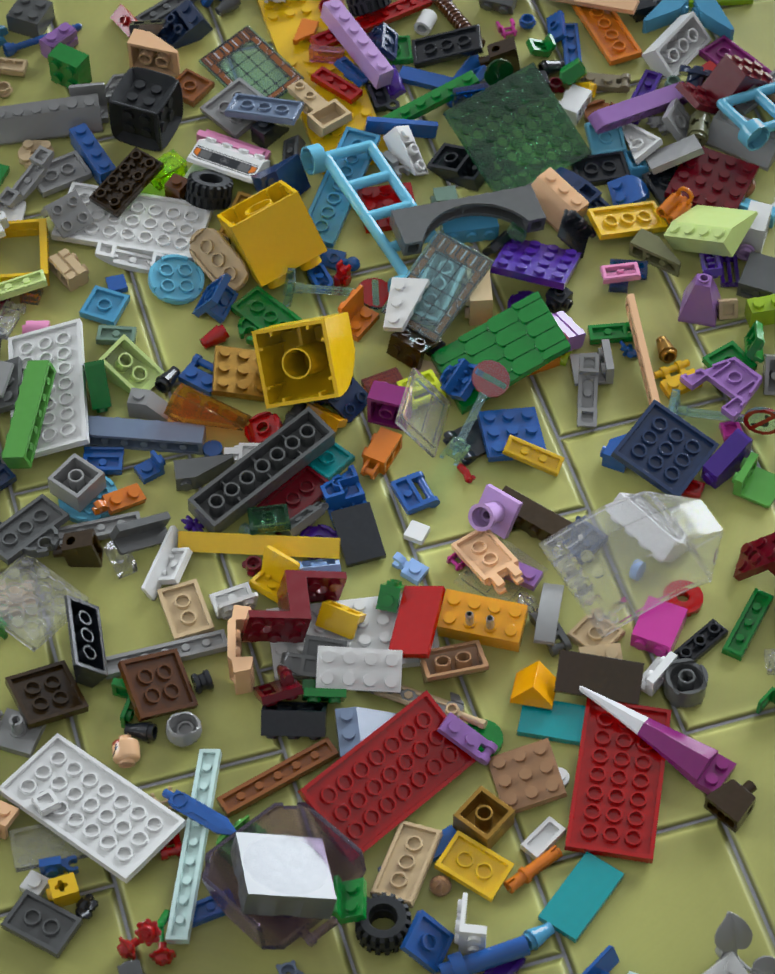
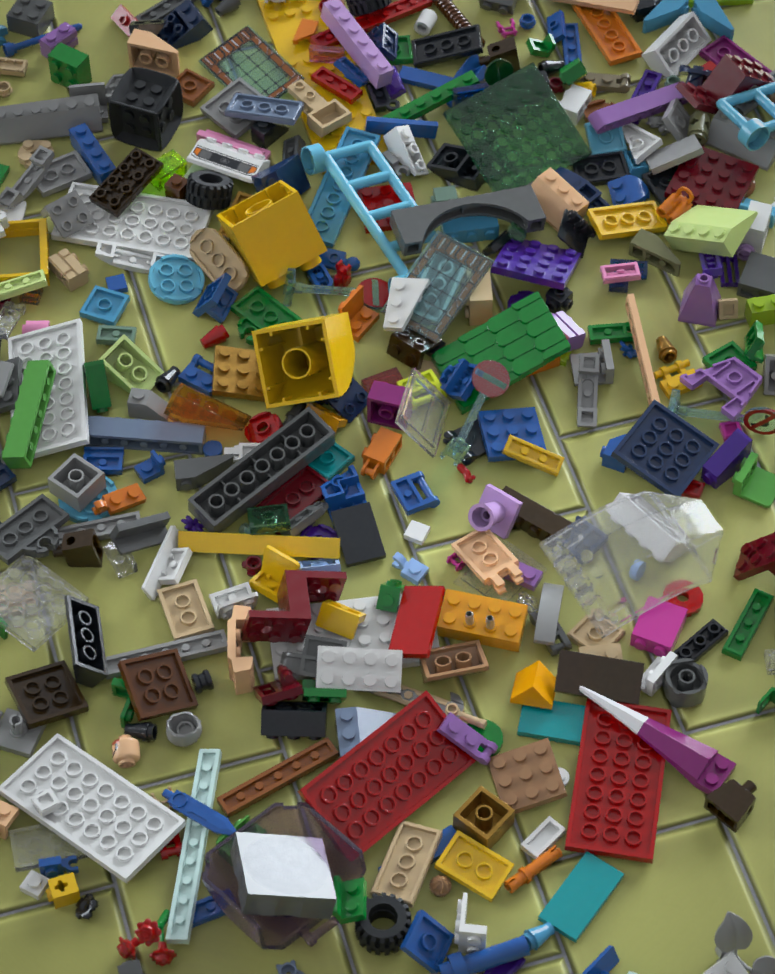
dark grey plate [1,889,83,958] -> none

